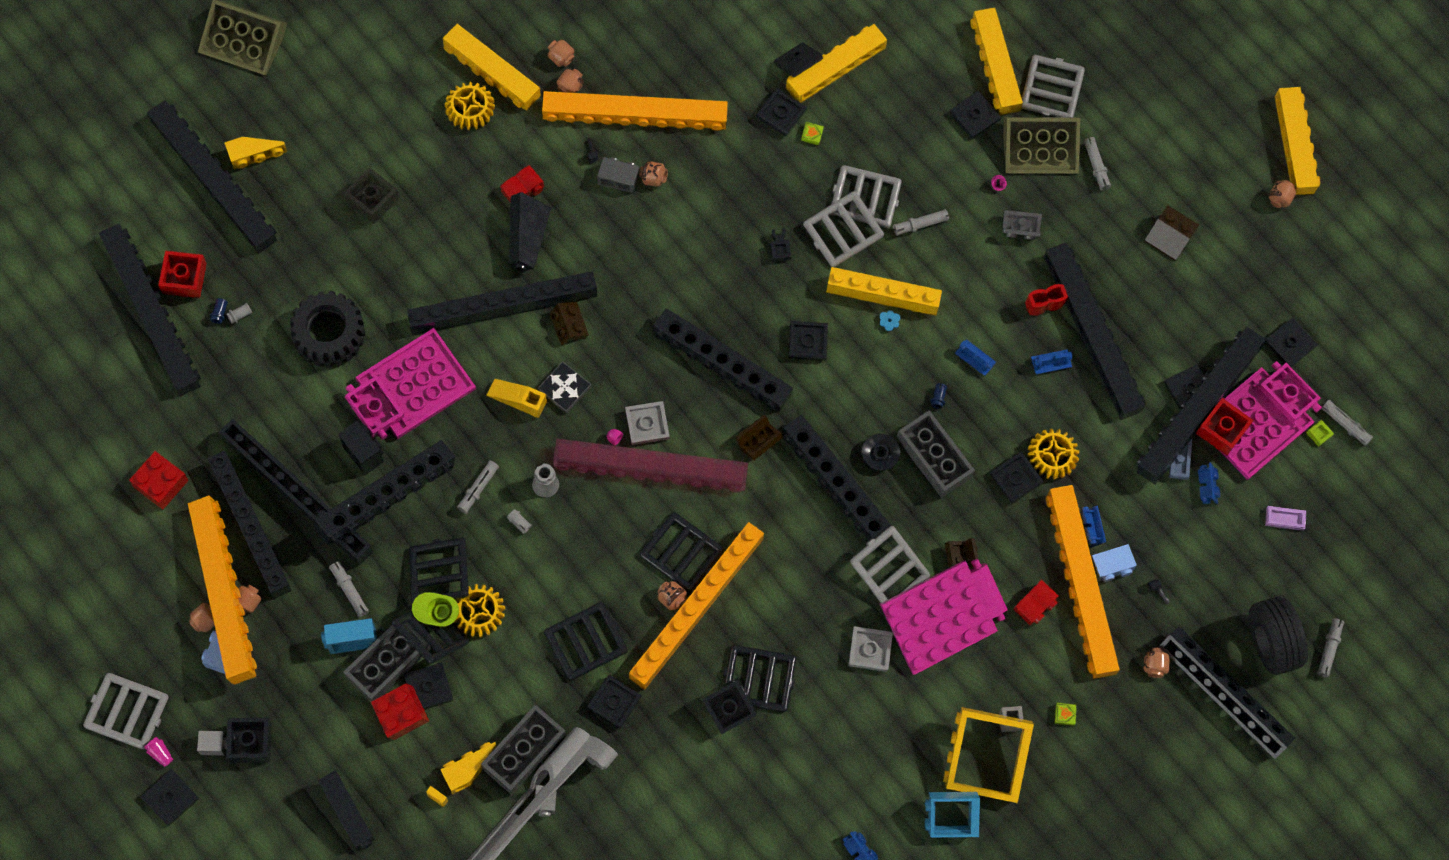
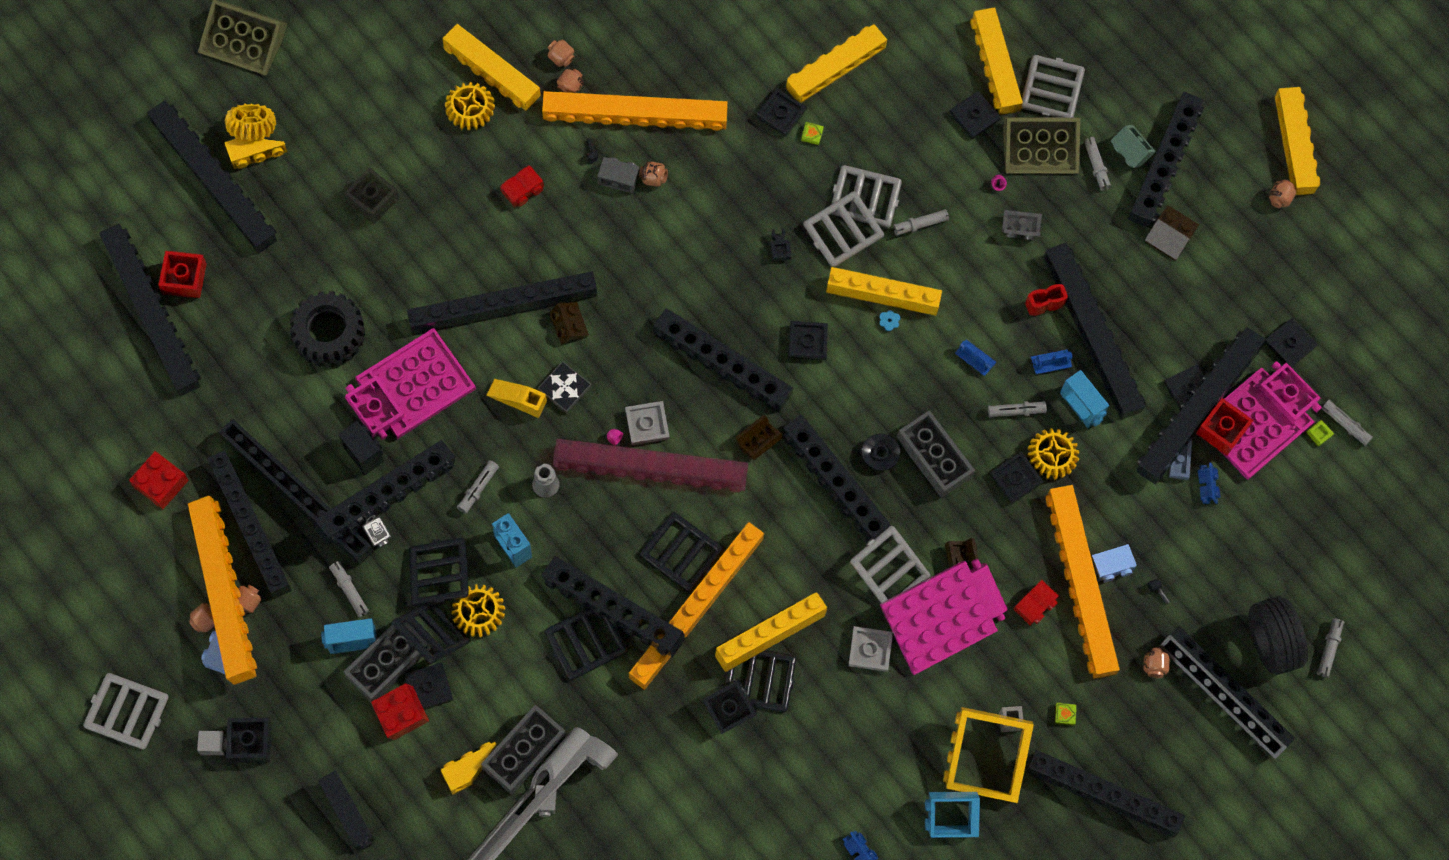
black plate [141,769,199,827] -> none
dark pink cone [144,737,174,767] -> none
dark blue pin [210,298,228,324] -> none
light grey pin [226,303,252,324] -> none
lime piece [412,592,459,627] -> none
yellow tile [426,786,448,807] -> none
light grey pin [507,509,532,534] -> none
black slope [509,192,551,272] -> none
black plate [587,675,642,729] -> none
nougat head [658,581,687,610] -> none
black plate [774,42,823,77] -> none
dark blue pin [930,383,947,409] -> none
blue hinge [1080,506,1106,548] -> none
lavender tile [1265,506,1306,531] -> none
none -> yellow gear [225,103,276,141]
none -> flat silver brick [361,516,391,547]
none -> dark azure window [492,513,532,568]
none -> black brick [541,556,686,658]
none -> yellow brick [715,592,827,672]
none -> light grey pin [988,401,1046,418]
none -> black brick [1026,750,1186,838]
none -> dark azure window [1060,370,1109,428]
none -> sand green brick [1111,125,1156,168]
none -> black brick [1128,91,1204,228]

